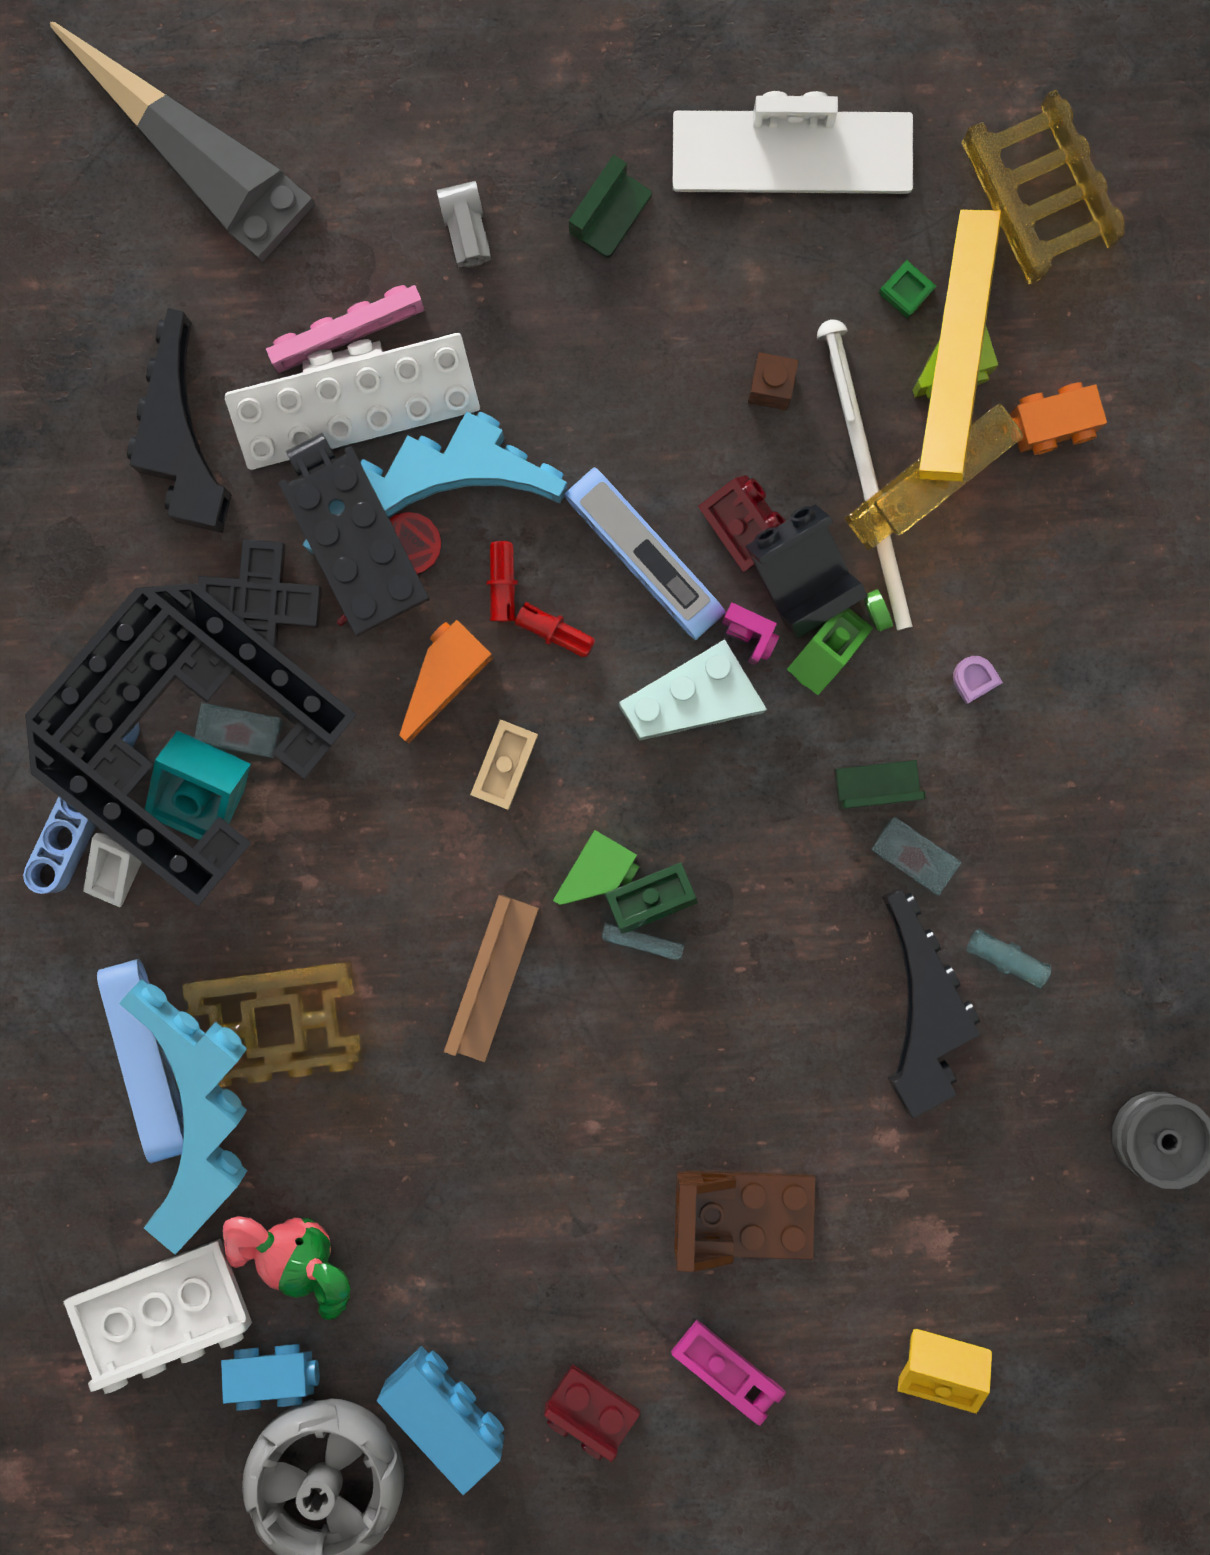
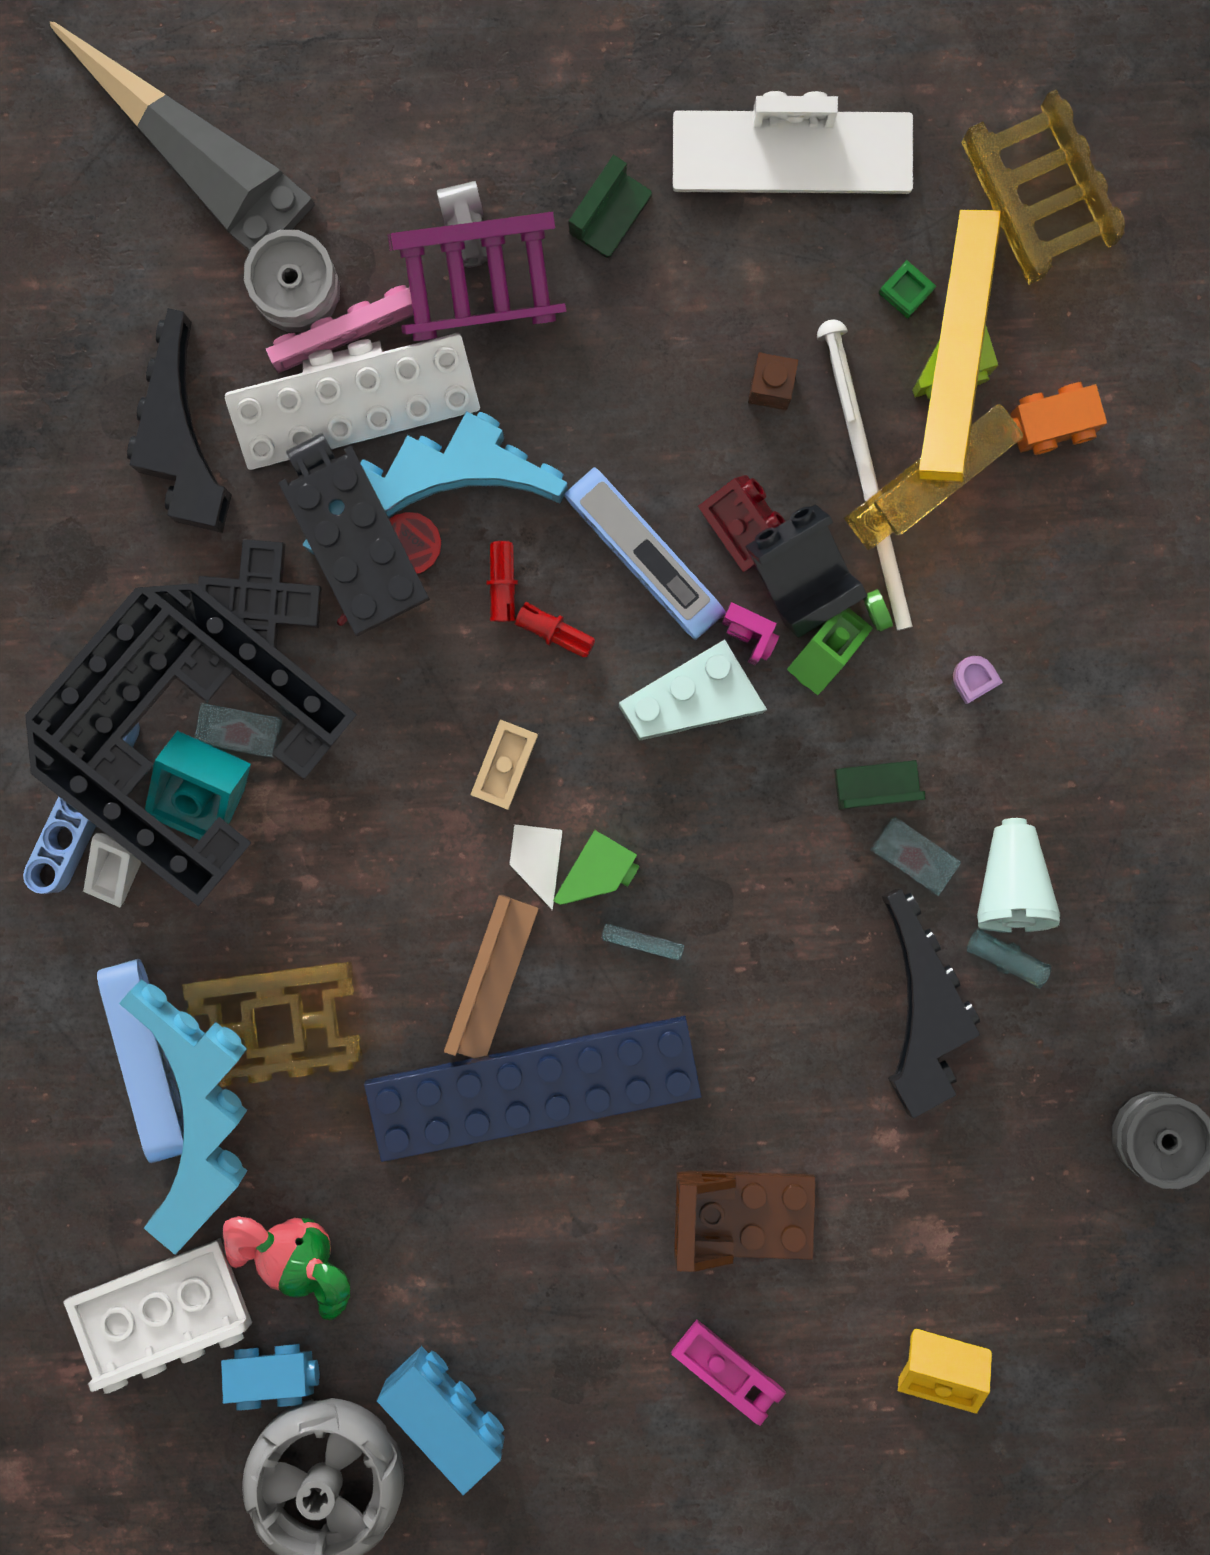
orange slope [399,620,494,743] -> none
dark red bracket [544,1364,640,1462] -> none
dark green panel [605,862,698,934] -> none
none -> light grey wheel [244,230,340,333]
none -> dark blue plate [364,1016,702,1162]
none -> magenta fence [387,212,566,341]
none -> white sticker [510,824,562,910]
none -> light aqua cone [977,818,1060,932]

